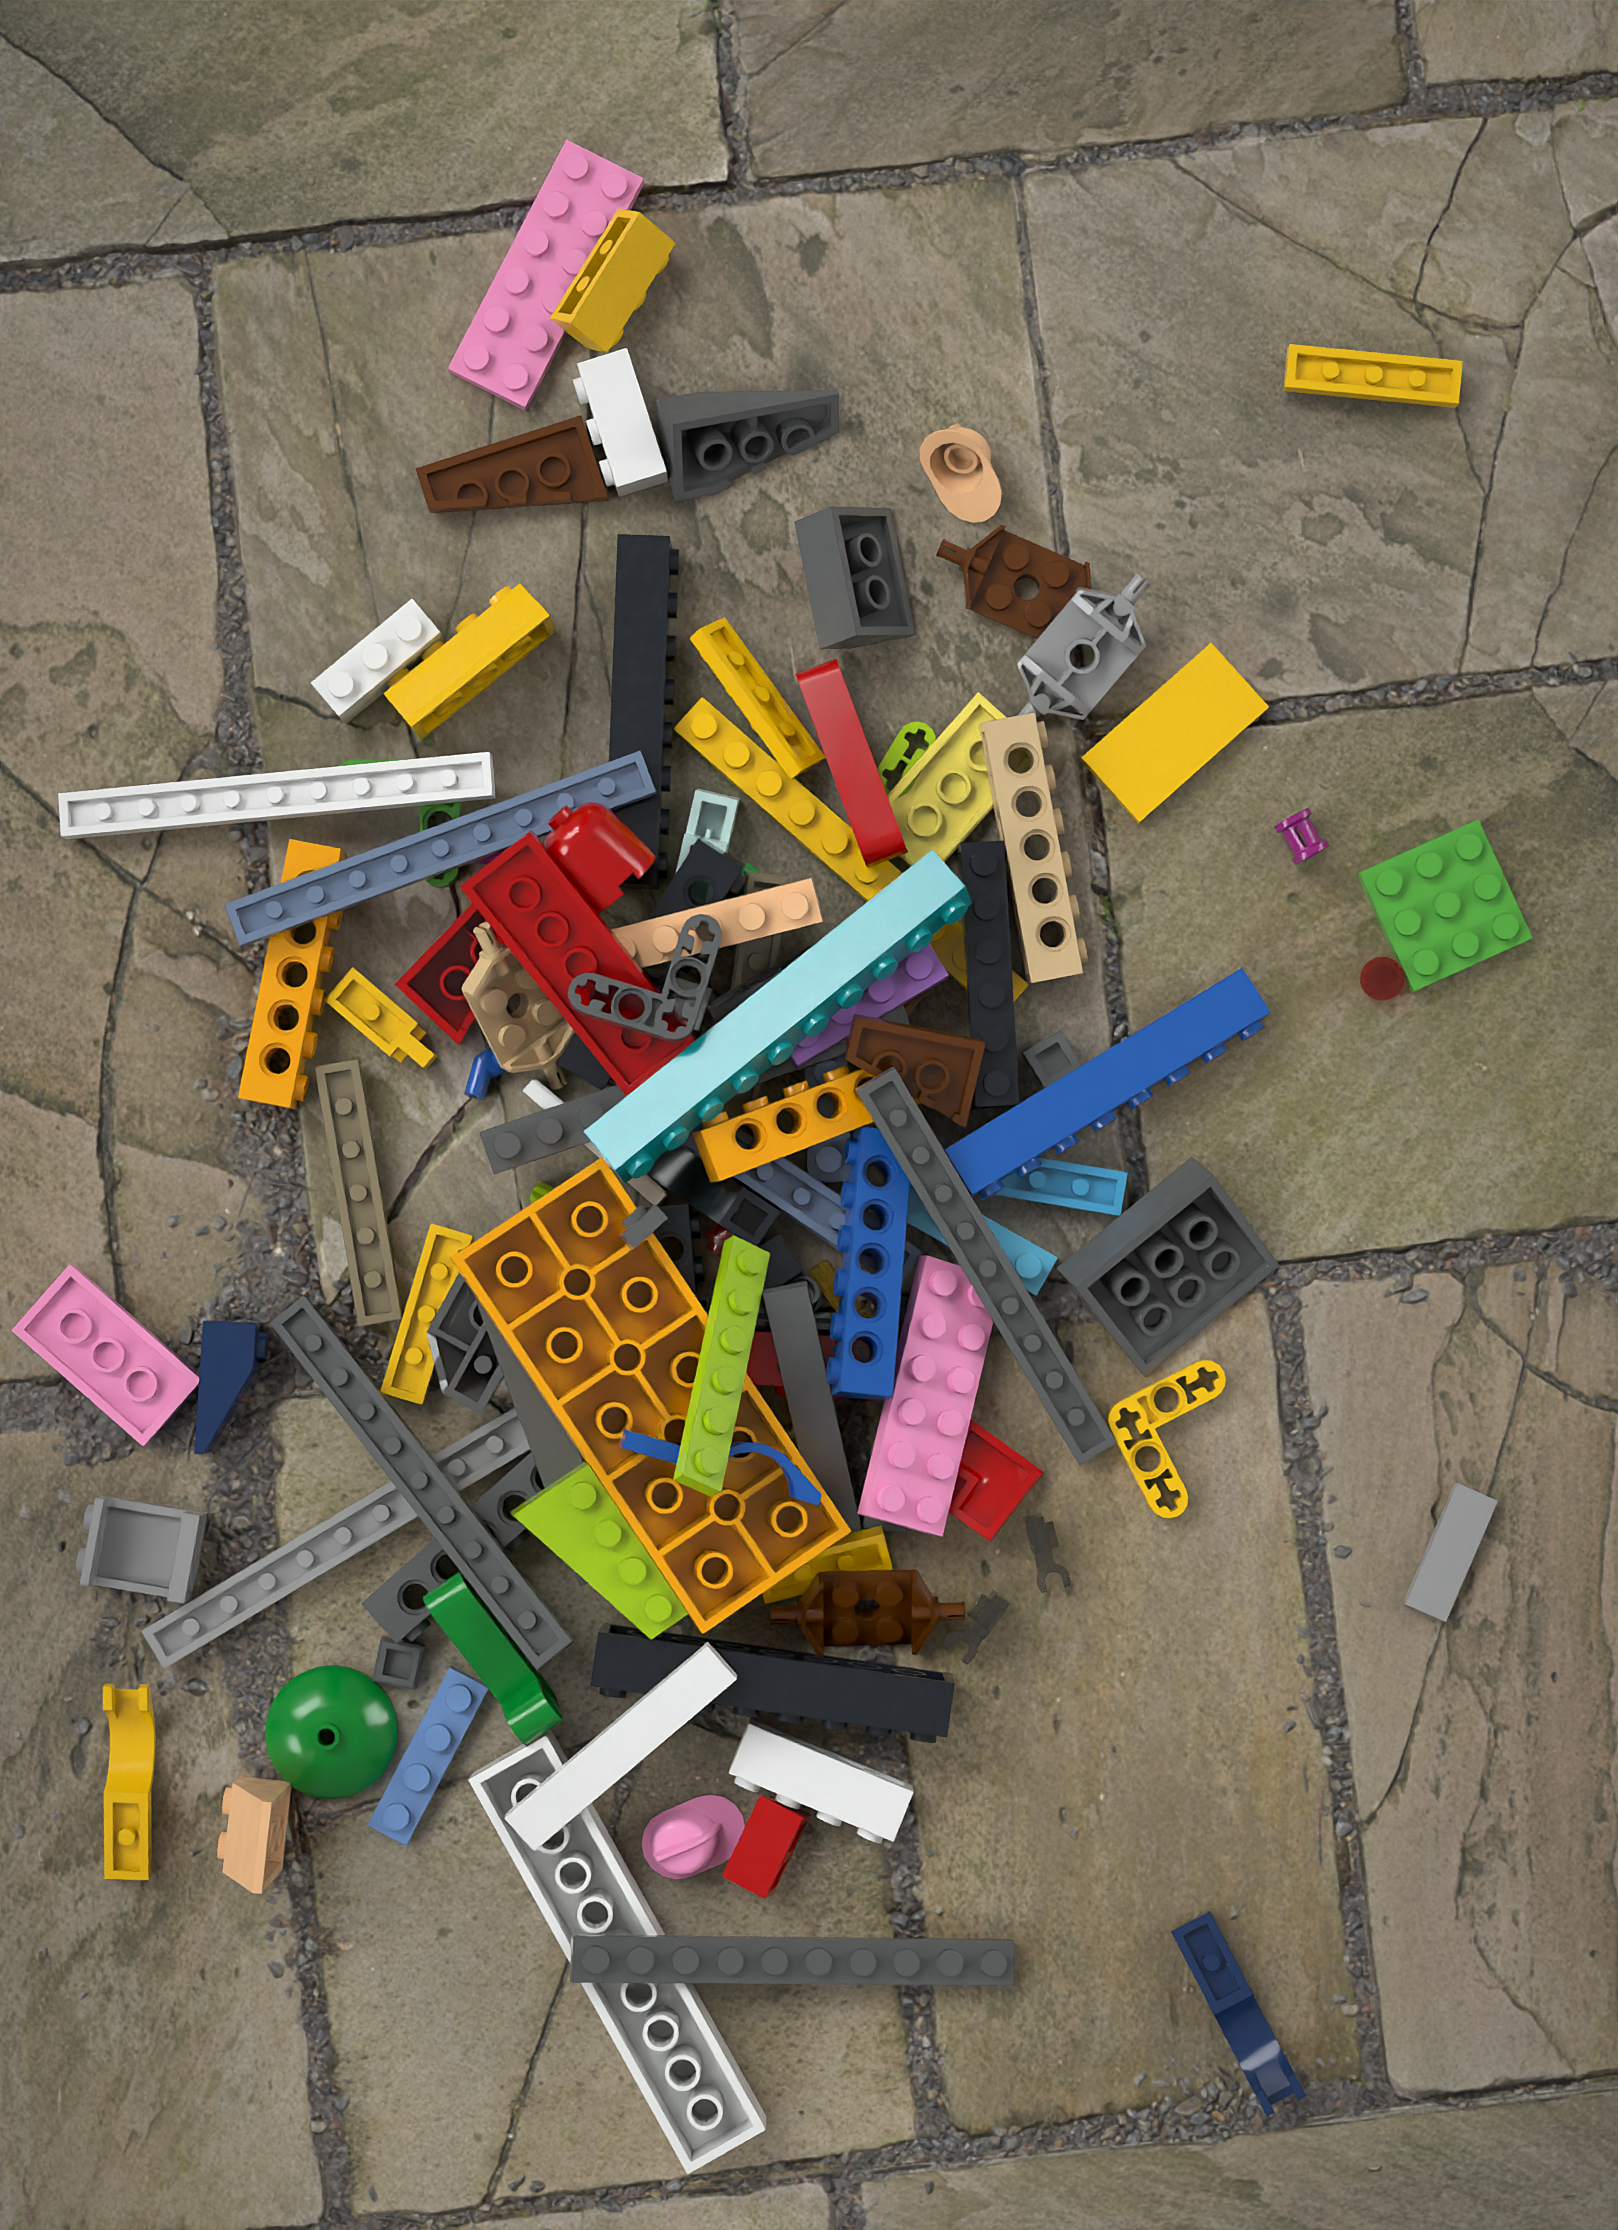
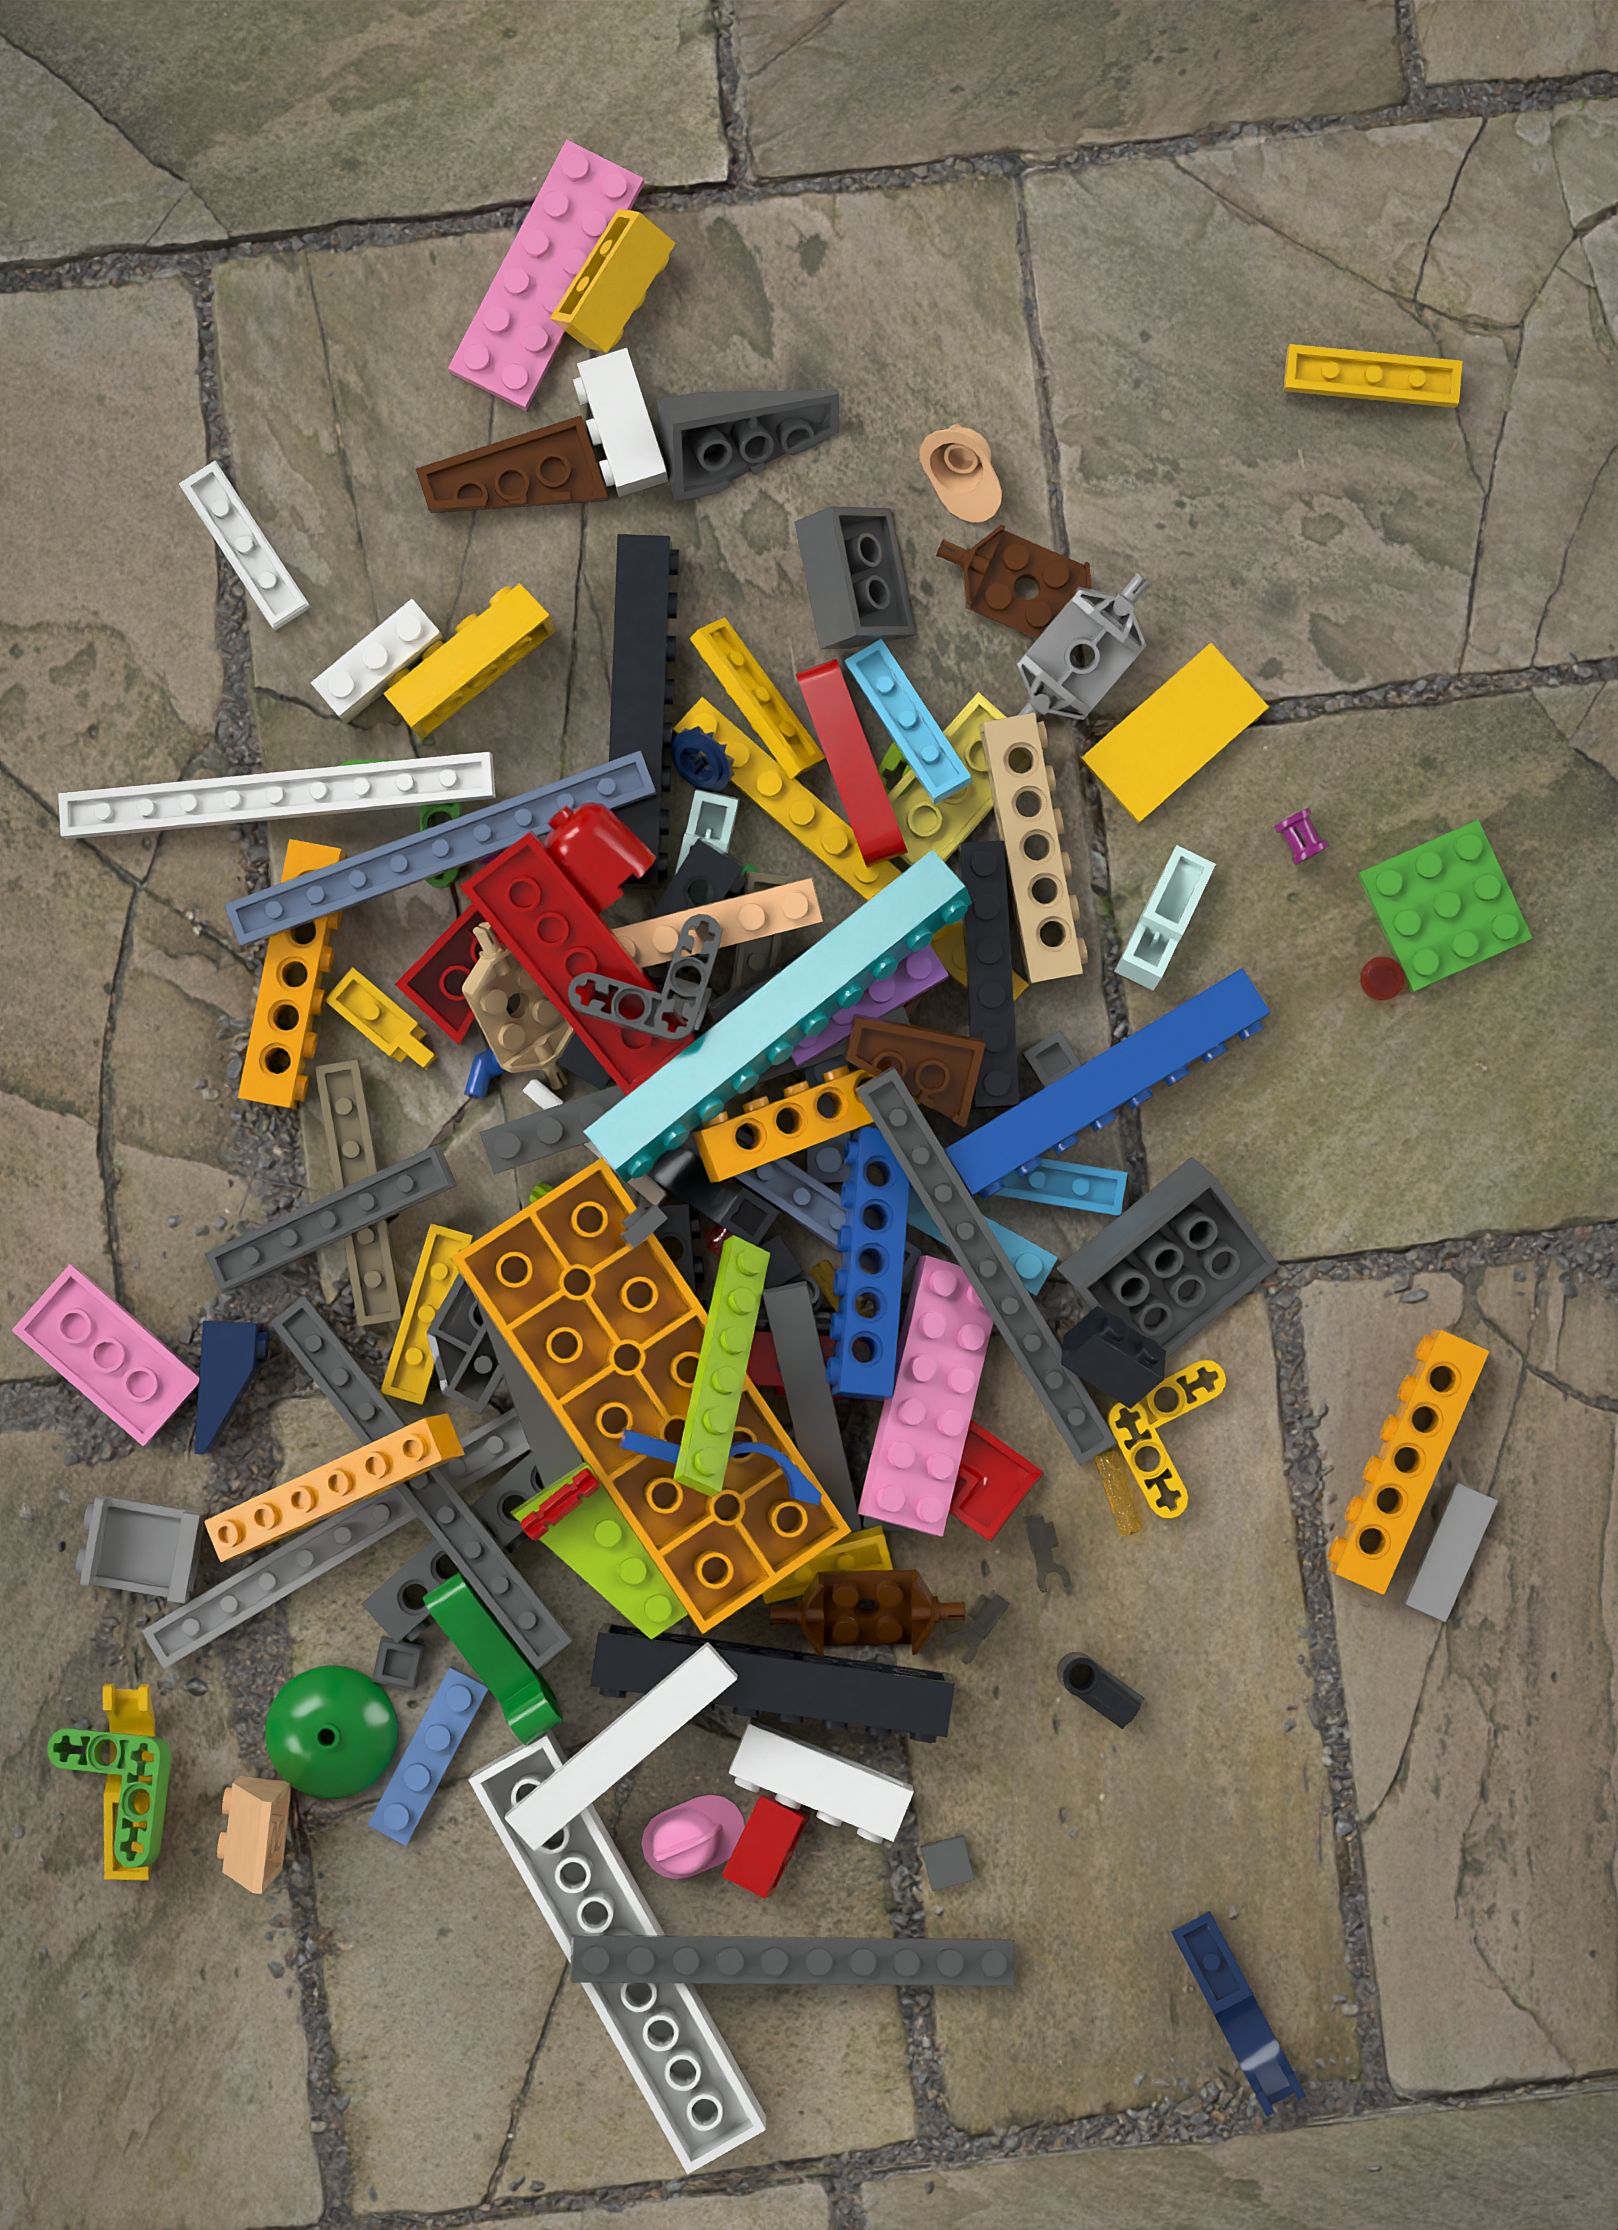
none -> bright green beam [47,1728,171,1868]
none -> white tile [179,461,311,631]
none -> light orange brick [204,1413,465,1562]
none -> dark grey tile [205,1145,457,1293]
none -> red axle [520,1468,601,1541]
none -> dark blue gear [671,726,734,792]
none -> medium azure plate [844,639,972,805]
none -> dark grey tile [920,1835,975,1891]
none -> black piece [1057,1652,1144,1729]
none -> black brick [1061,1306,1166,1409]
none -> clear yellow axle [1094,1450,1142,1536]
none -> light aqua slope [1114,845,1216,991]
none -> light orange brick [1327,1329,1490,1595]

